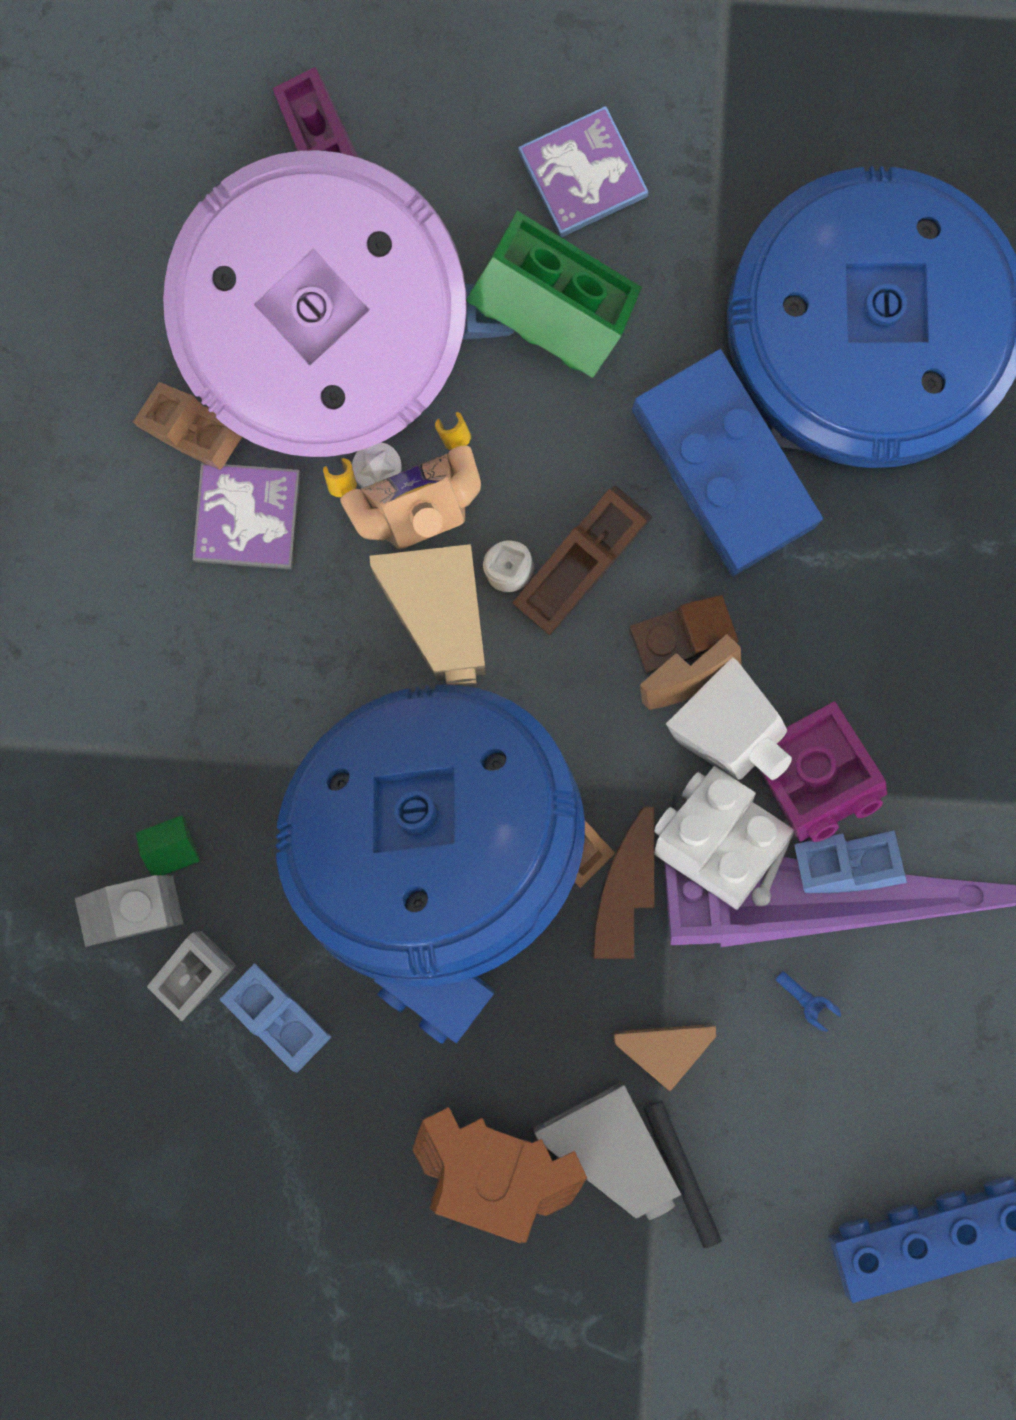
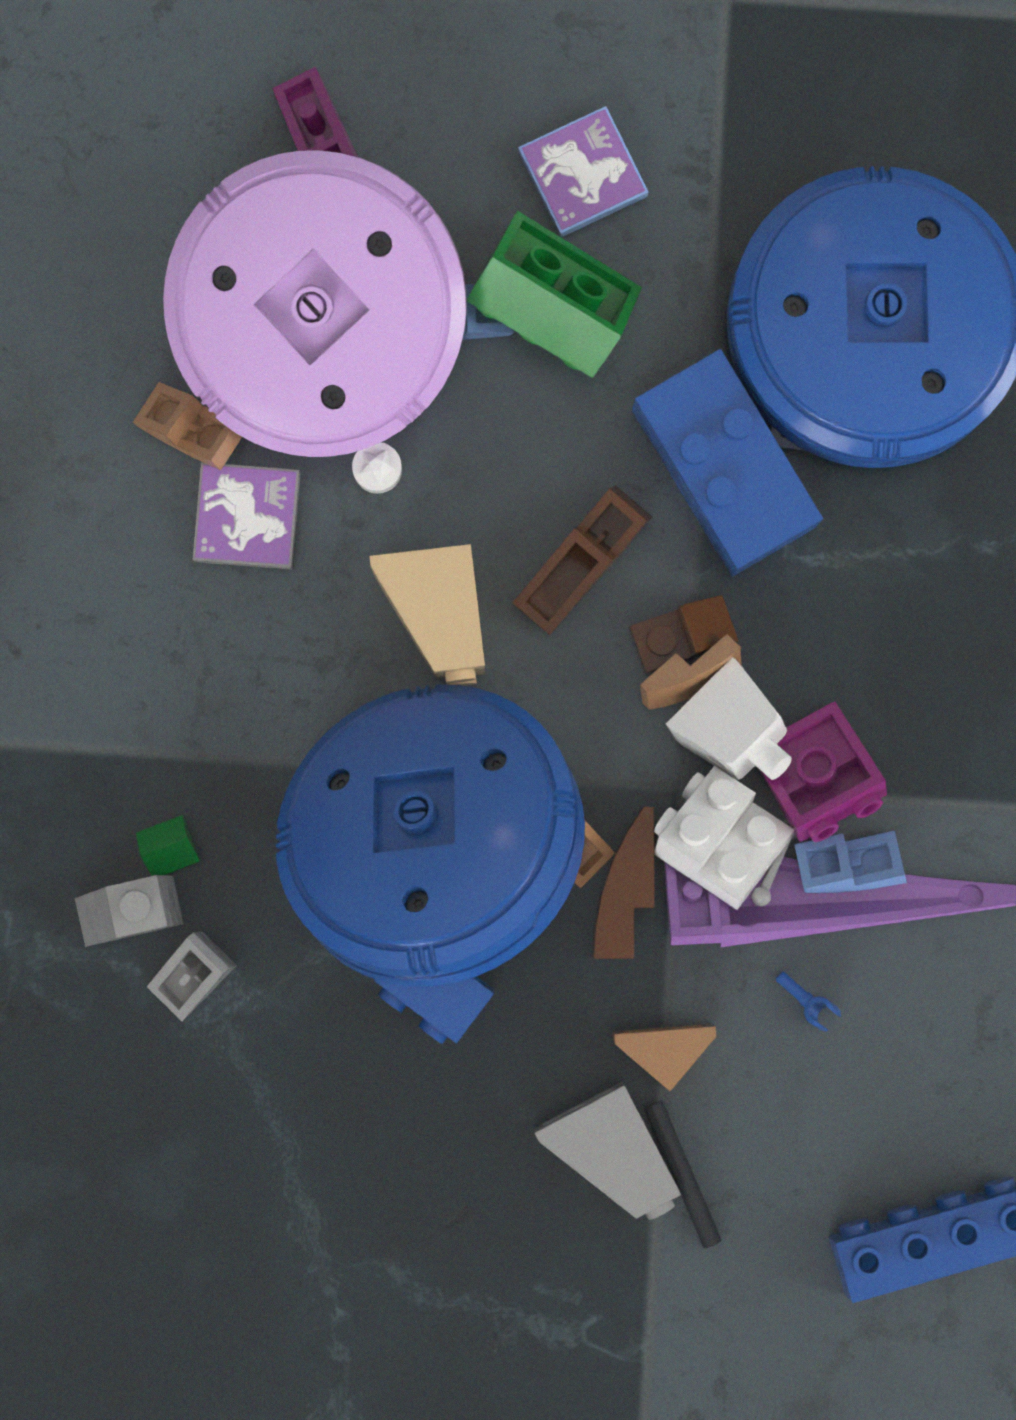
medium blue slope [219,963,332,1073] -> none
light nougat torso [323,412,481,549] -> none
dark orange slope [412,1107,587,1243] -> none
white tile [483,540,535,592] -> none

